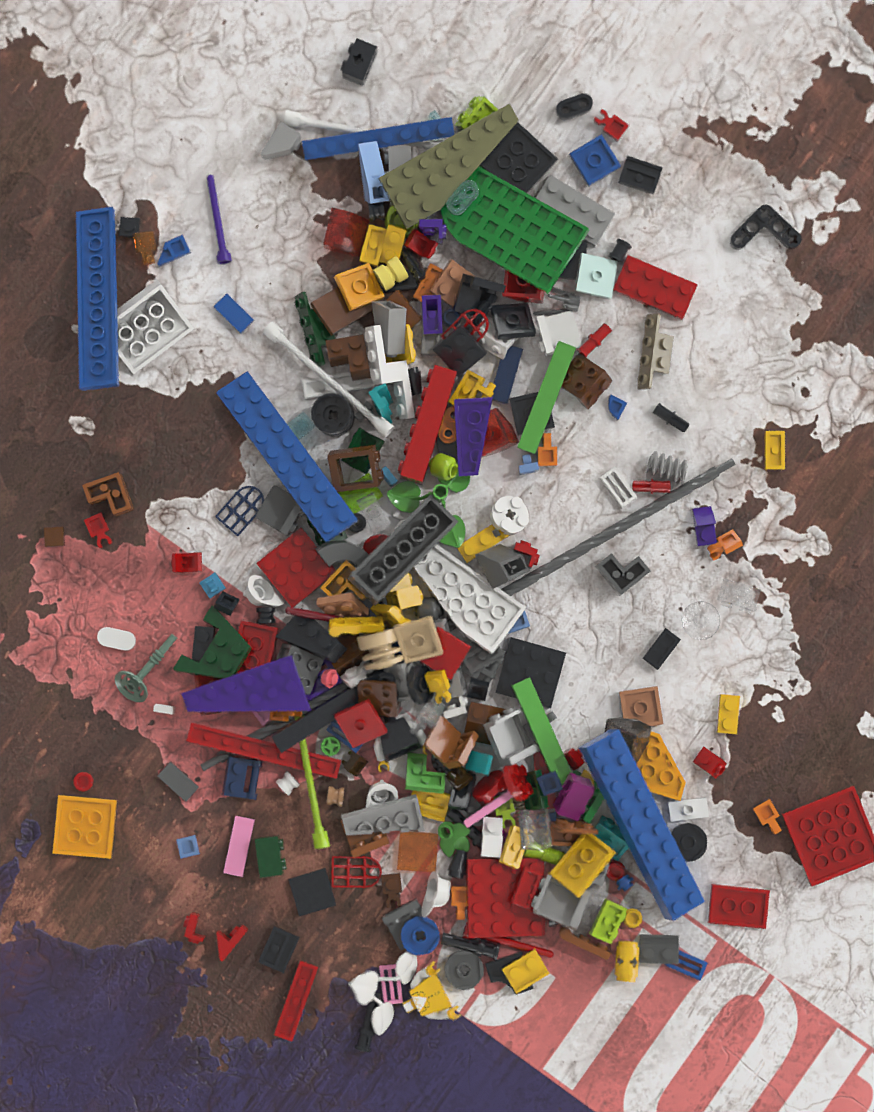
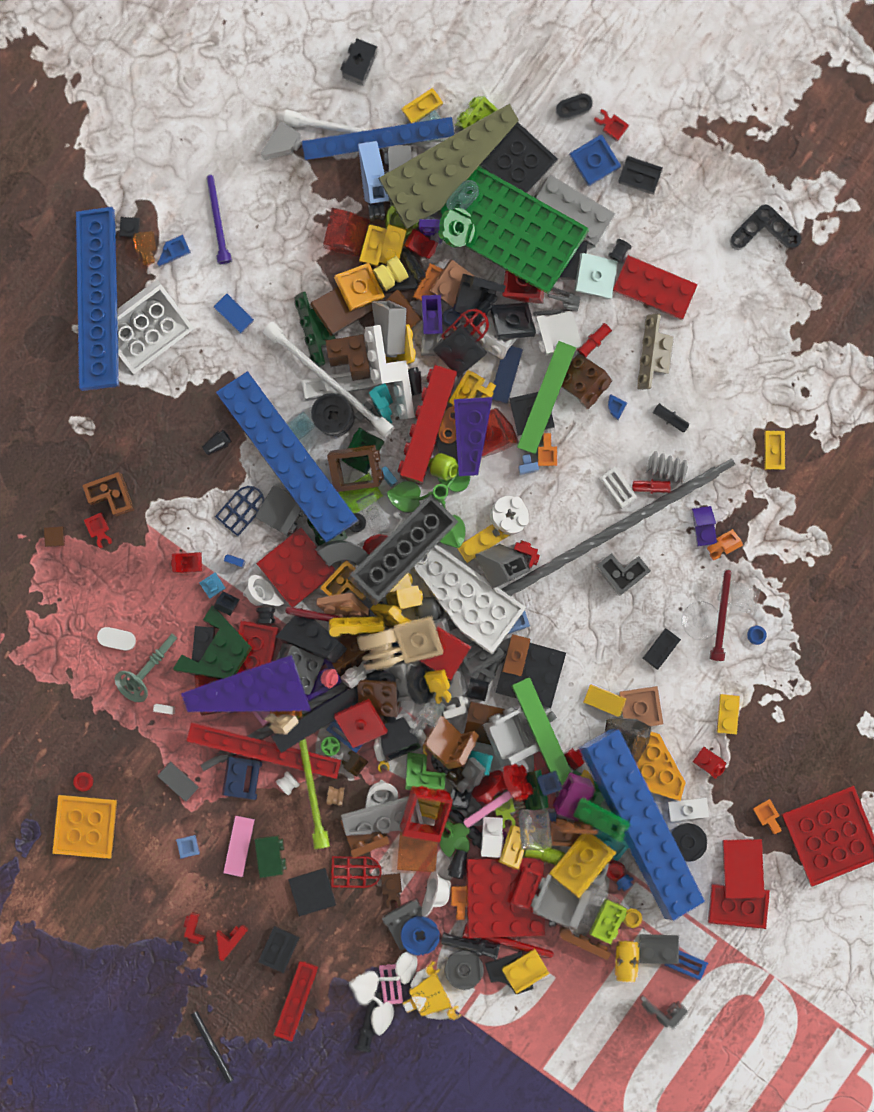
none -> black bar [191,1011,234,1084]
none -> black cone [202,430,232,456]
none -> blue tile [224,554,246,568]
none -> tan plate [265,713,298,734]
none -> red window [400,786,453,843]
none -> yellow plate [401,87,443,123]
none -> plate [438,208,475,248]
none -> dark grey plate [457,758,486,793]
none -> dark orange plate [502,634,531,676]
none -> green plate [574,798,630,842]
none -> yellow tile [584,684,626,717]
none -> dark grey bracket [640,995,689,1029]
none -> dark red piece [709,569,732,661]
none -> red tile [722,839,765,899]
none -> blue plate [747,626,767,645]

